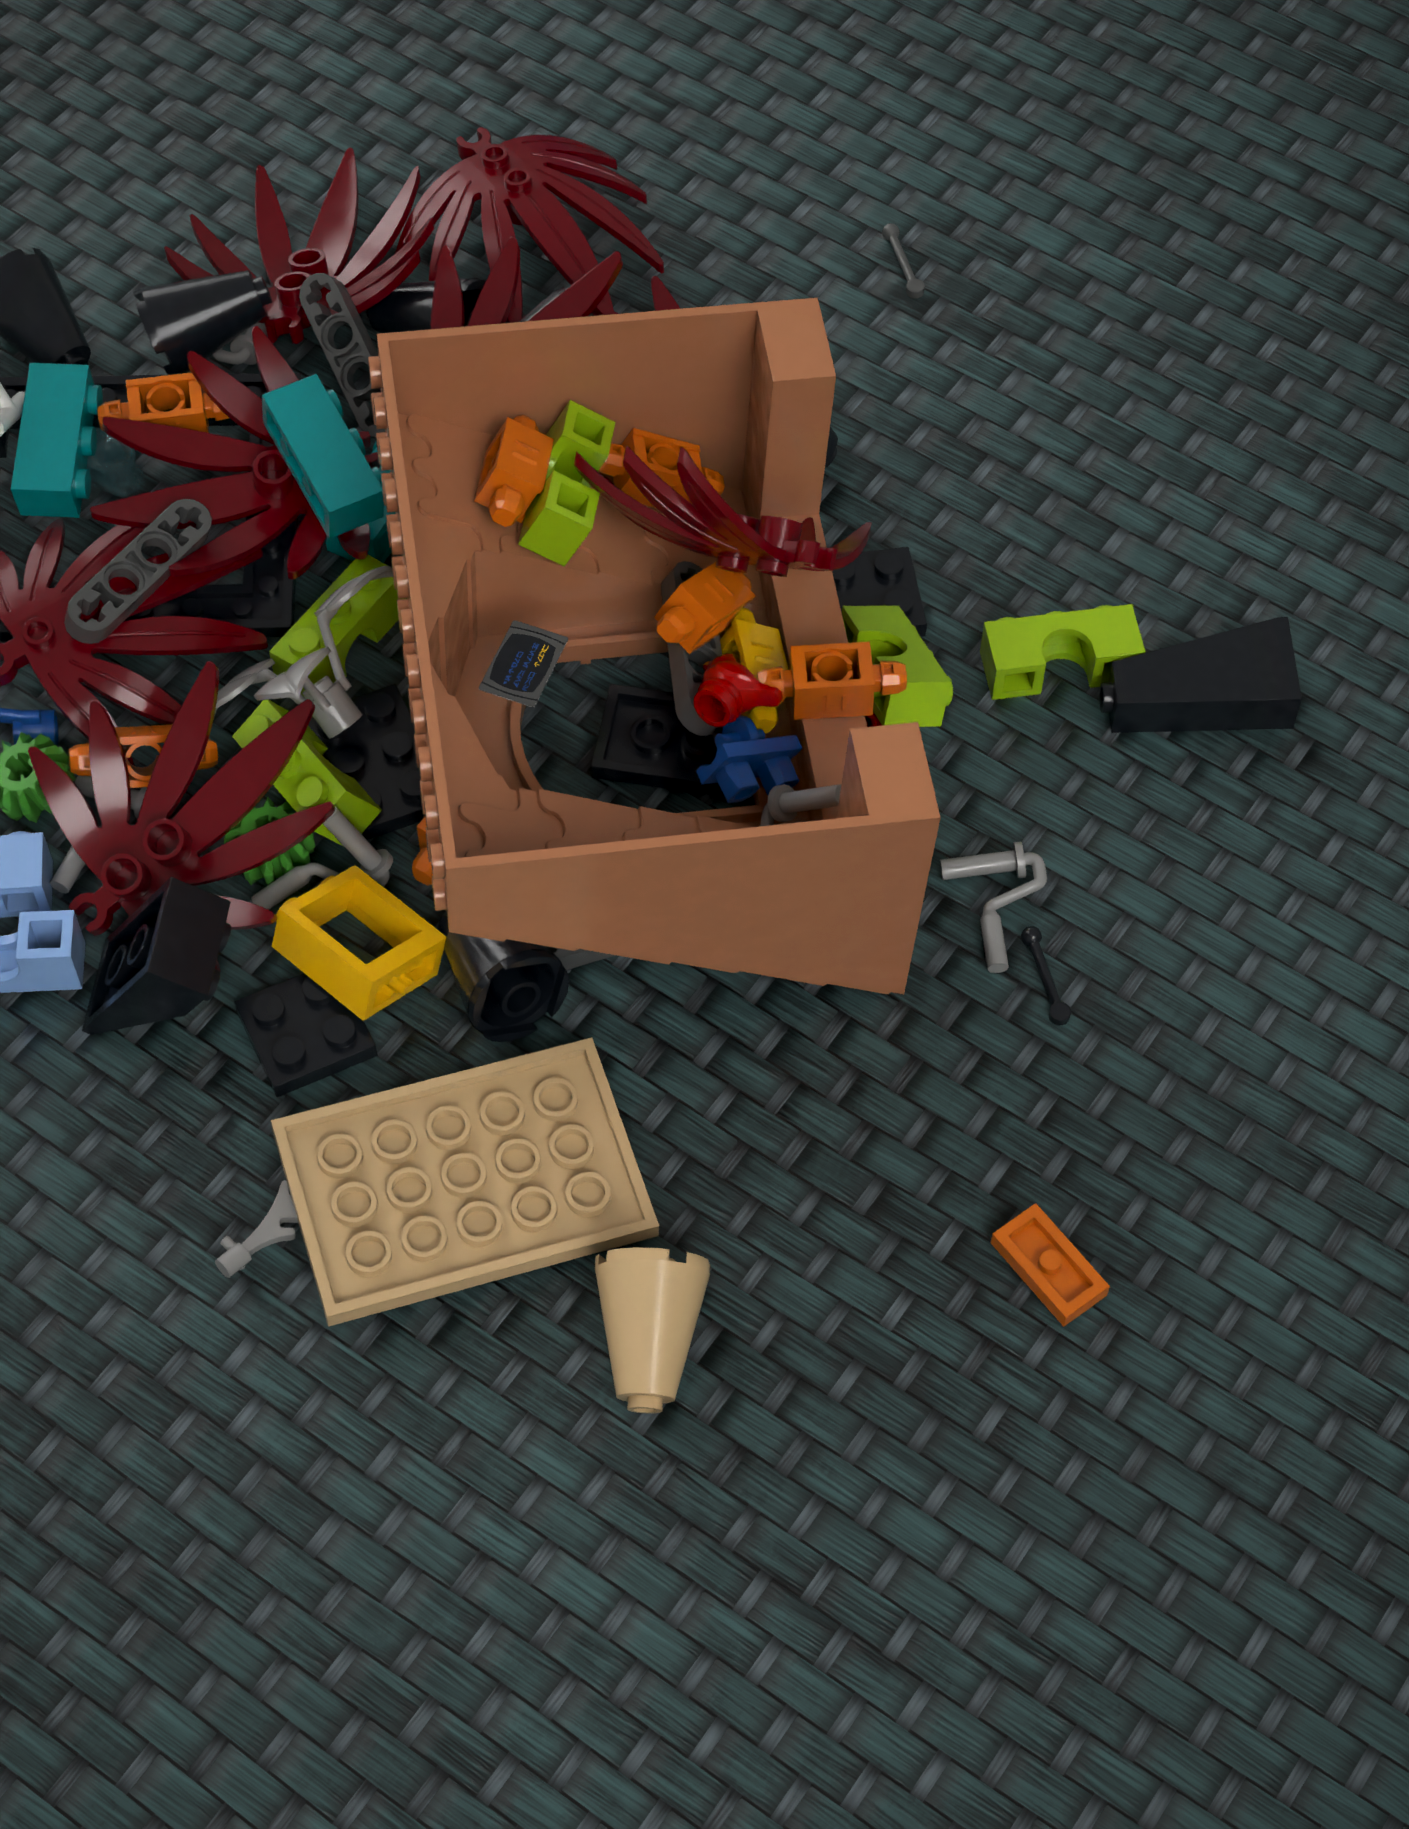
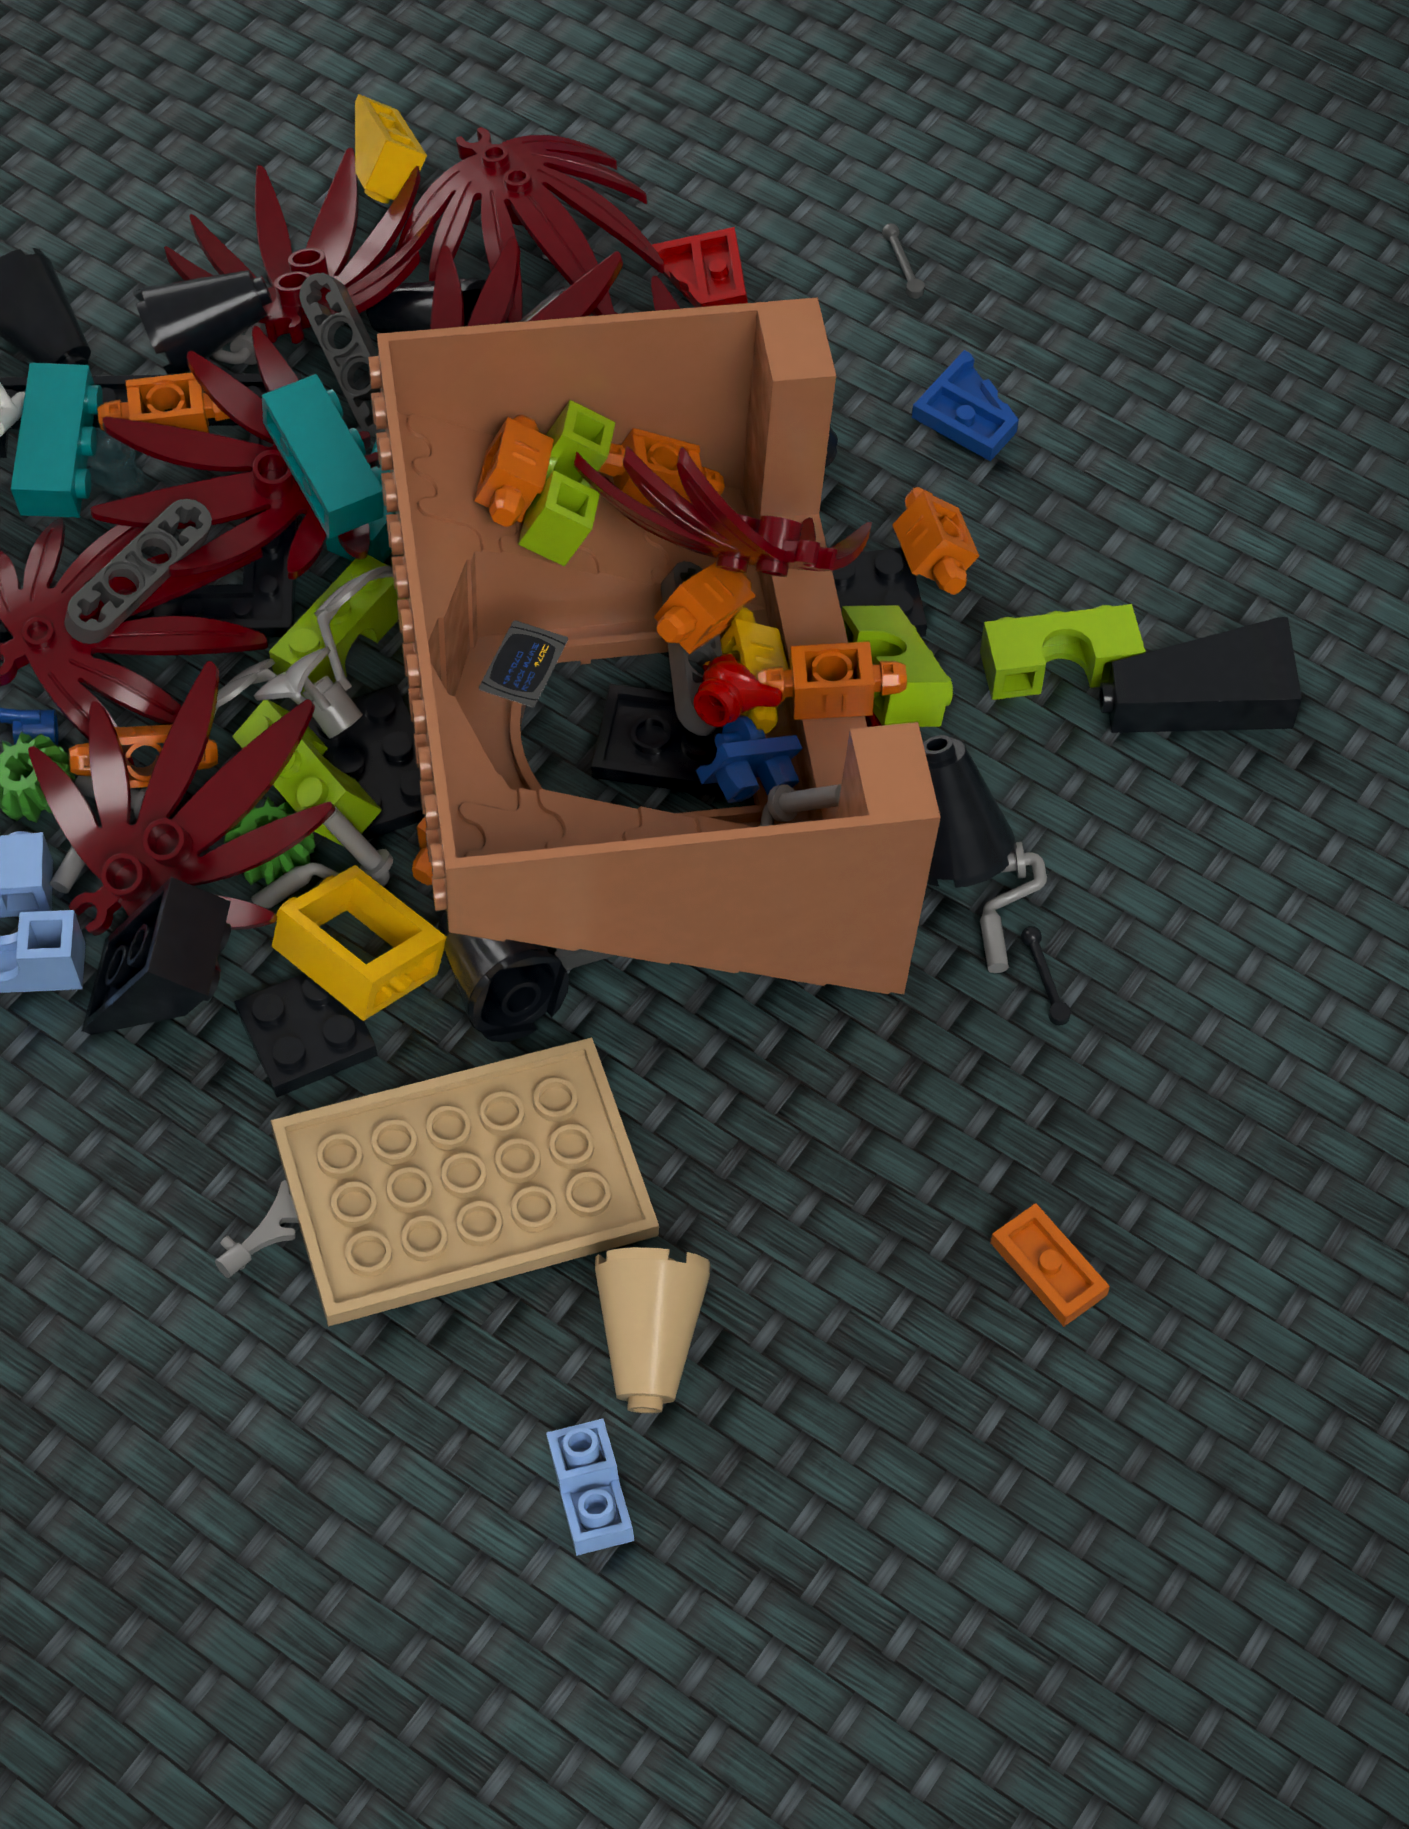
none -> yellow slope [355,94,427,204]
none -> light blue slope [546,1419,634,1556]
none -> red wing [652,227,748,308]
none -> orange piece [892,487,980,595]
none -> blue wing [912,350,1019,462]
none -> black cone [923,735,1017,888]

